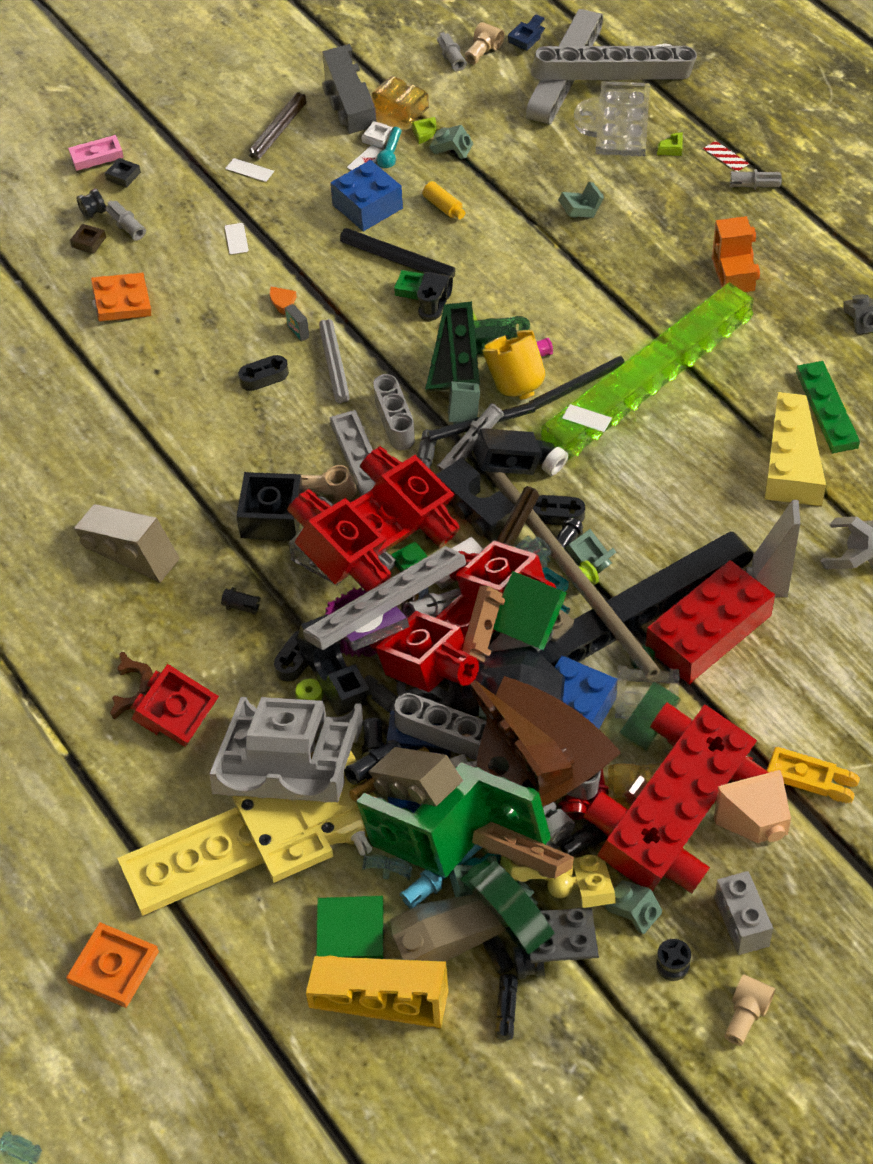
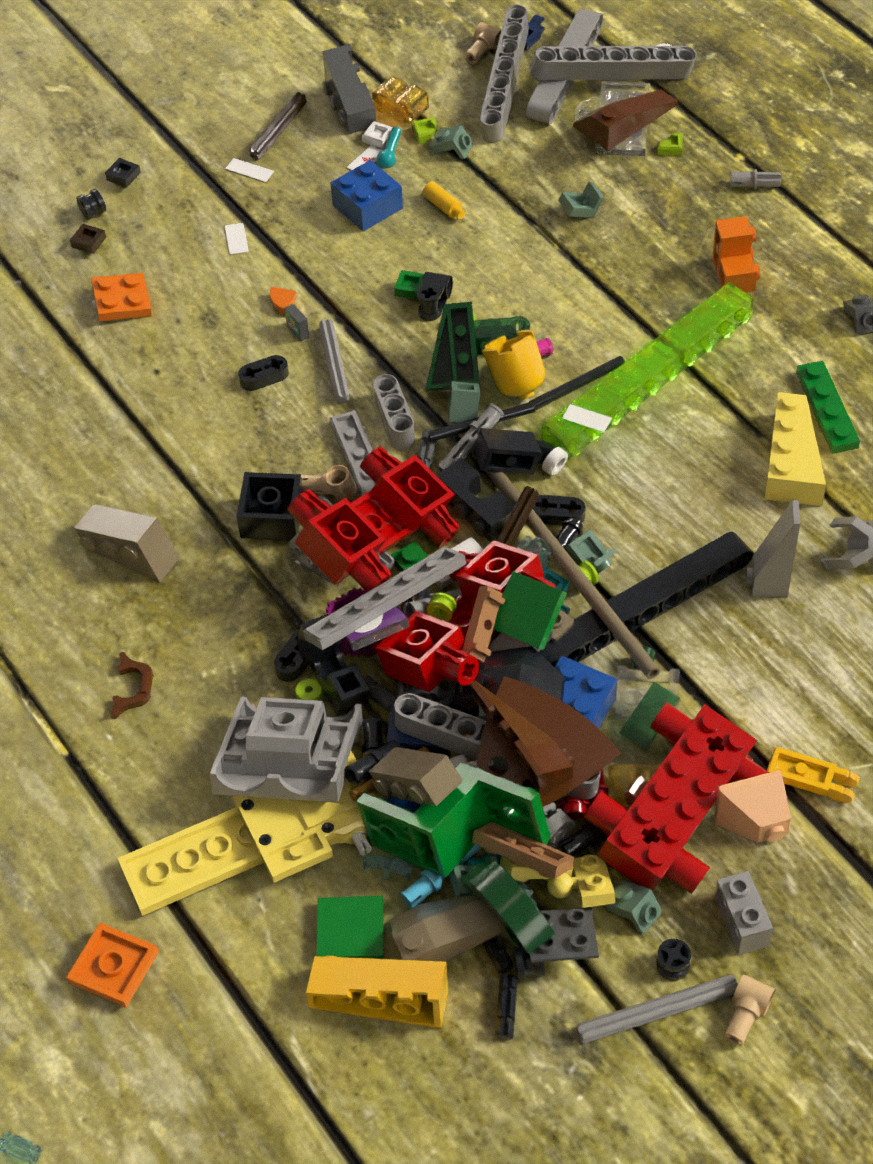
bright pink plate [68,135,124,171] -> none
light grey axle [105,201,146,241] -> none
red plate [131,663,219,748] -> none
black pin [221,587,261,615] -> none
black axle [340,228,456,277] -> none
light grey axle [437,32,467,71] -> none
red brick [646,560,775,684] -> none
sticker [703,140,749,171] -> none
none -> lime bush [426,592,457,622]
none -> light grey beam [480,4,529,143]
none -> reddish brown wedge [573,89,678,151]
none -> light grey axle [577,975,738,1043]

